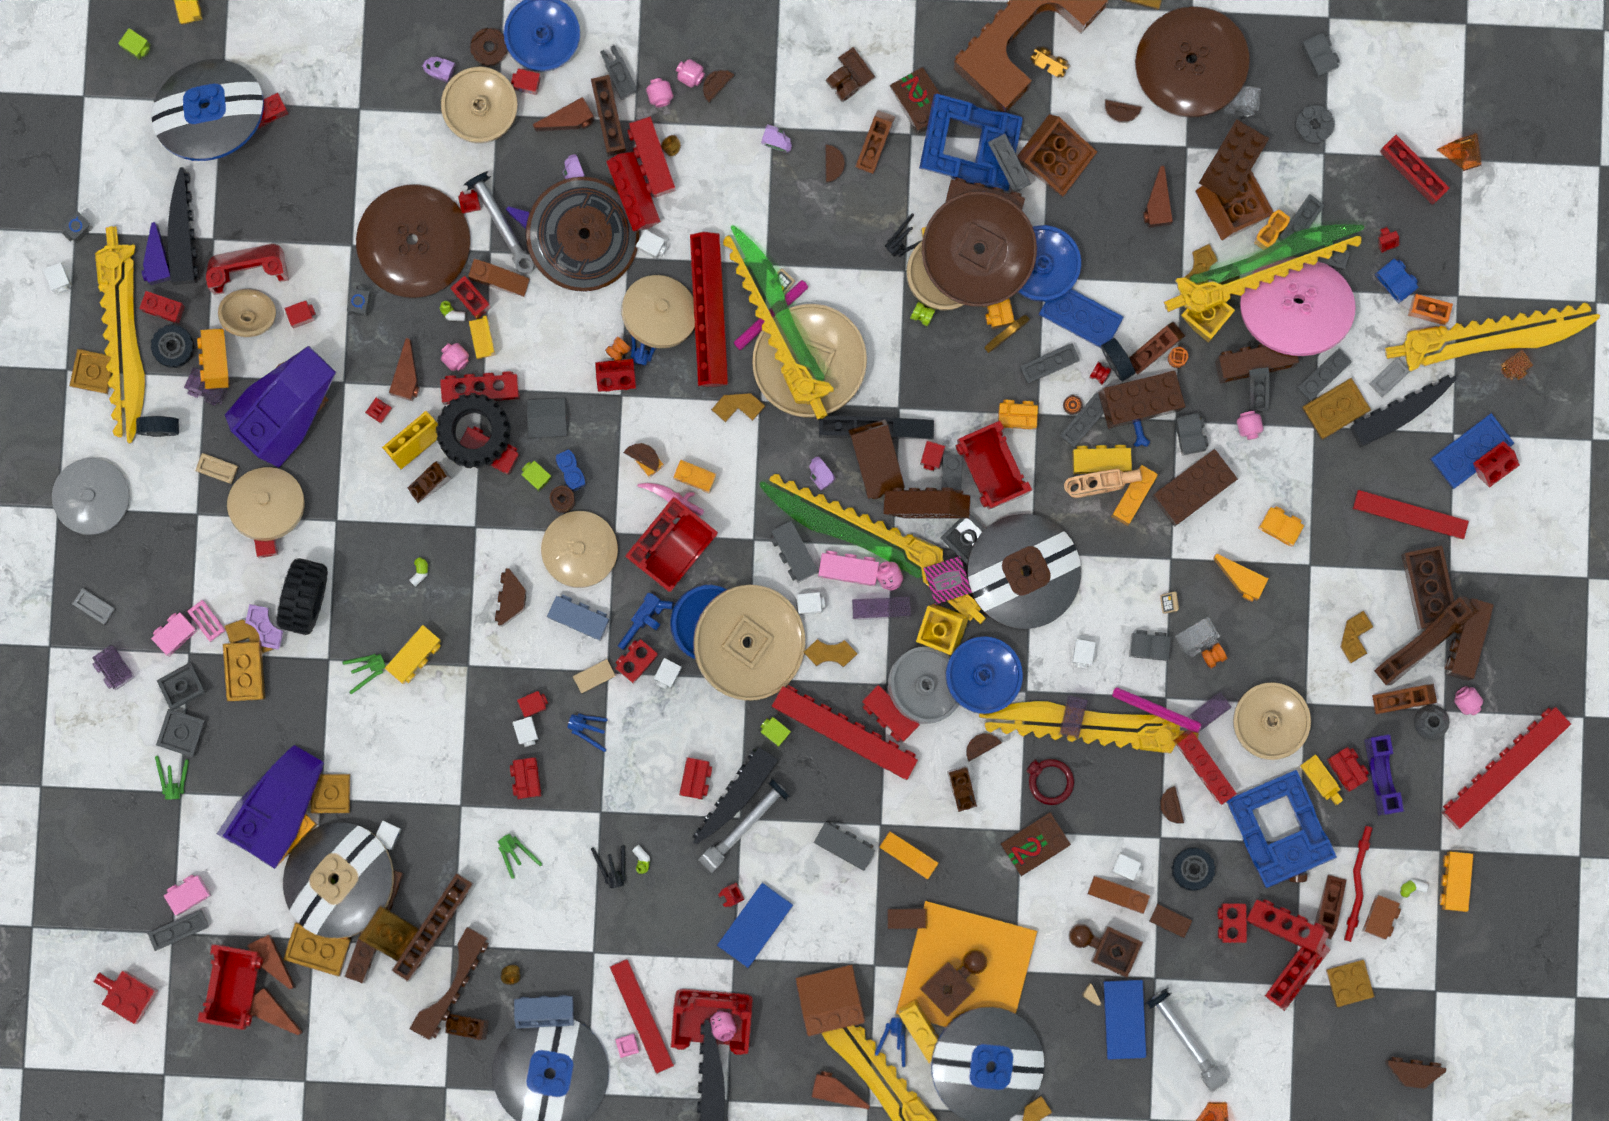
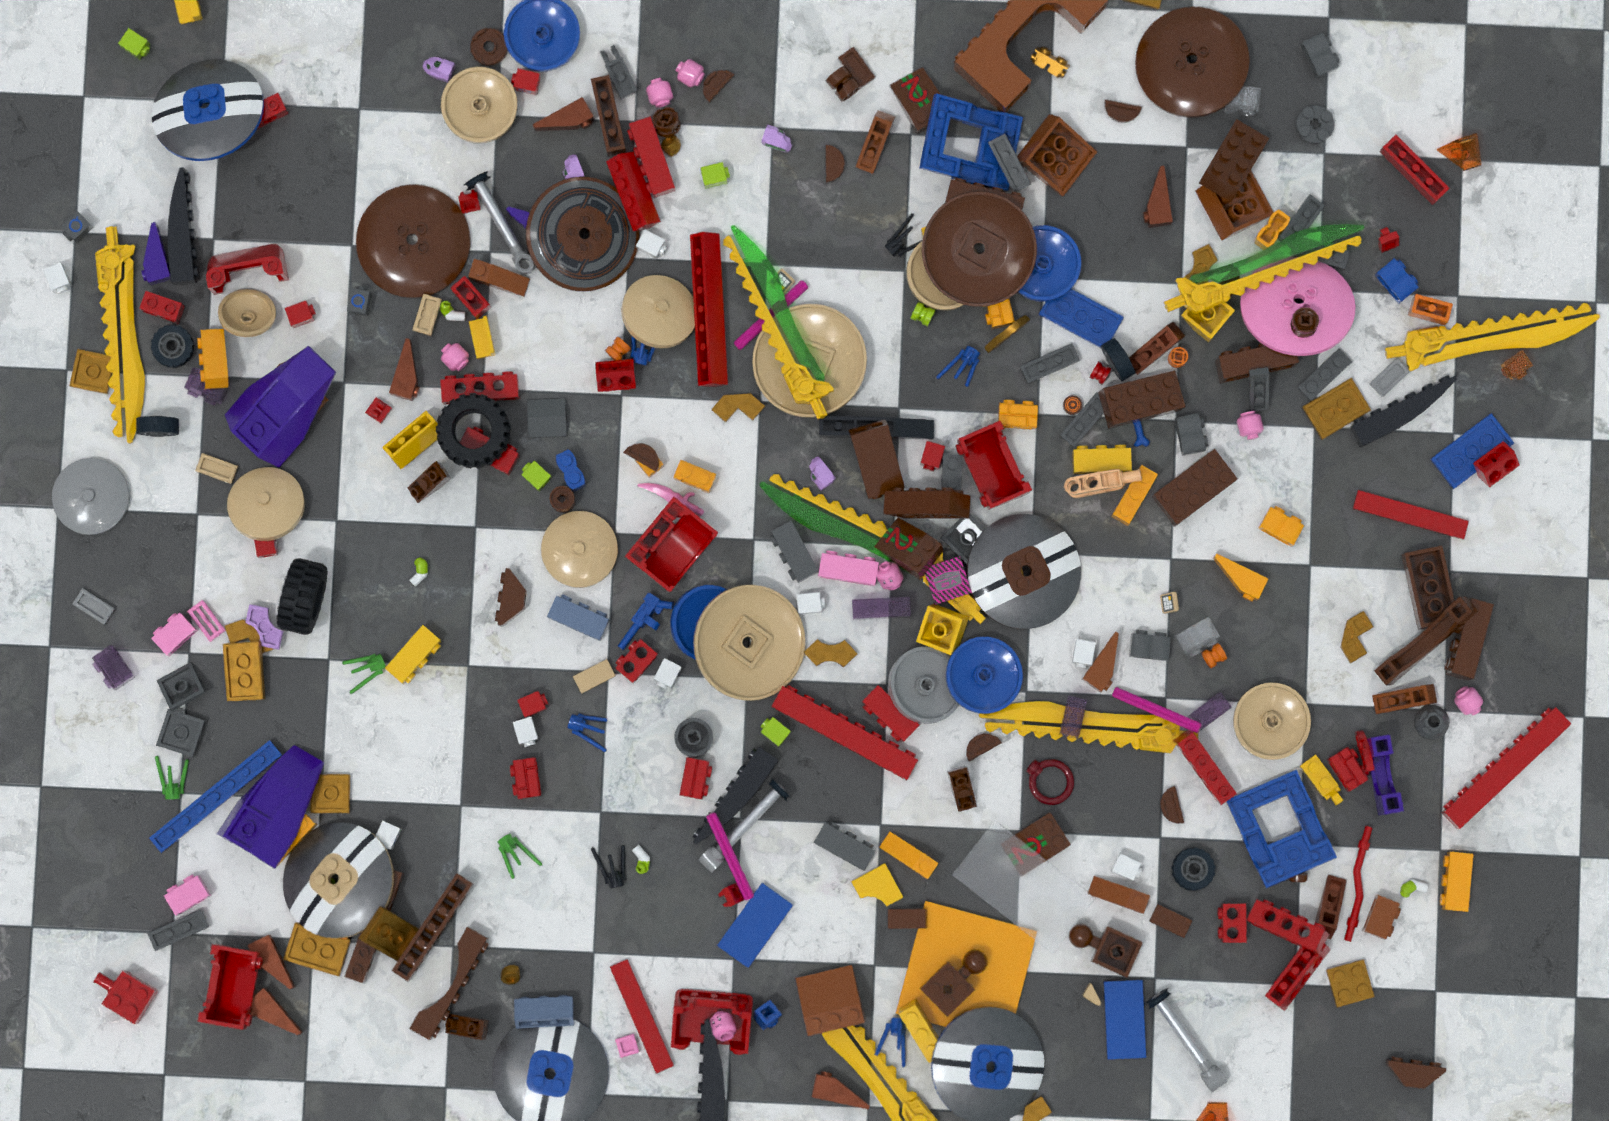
none -> blue plate [149,740,282,853]
none -> tan plate [413,294,442,336]
none -> reddish brown wheel [652,107,681,137]
none -> dark grey brick [674,718,713,757]
none -> lime brick [700,162,730,189]
none -> dark pink axle [706,812,754,900]
none -> blue brick [754,1000,782,1030]
none -> yellow tile [851,864,903,907]
none -> reddish brown slope [874,517,943,580]
none -> blue plant [936,346,980,387]
none -> clear piece [953,820,1095,953]
none -> dark orange slope [1081,632,1119,693]
none -> reddish brown wheel [1290,307,1319,338]
none -> red tile [1355,730,1375,771]

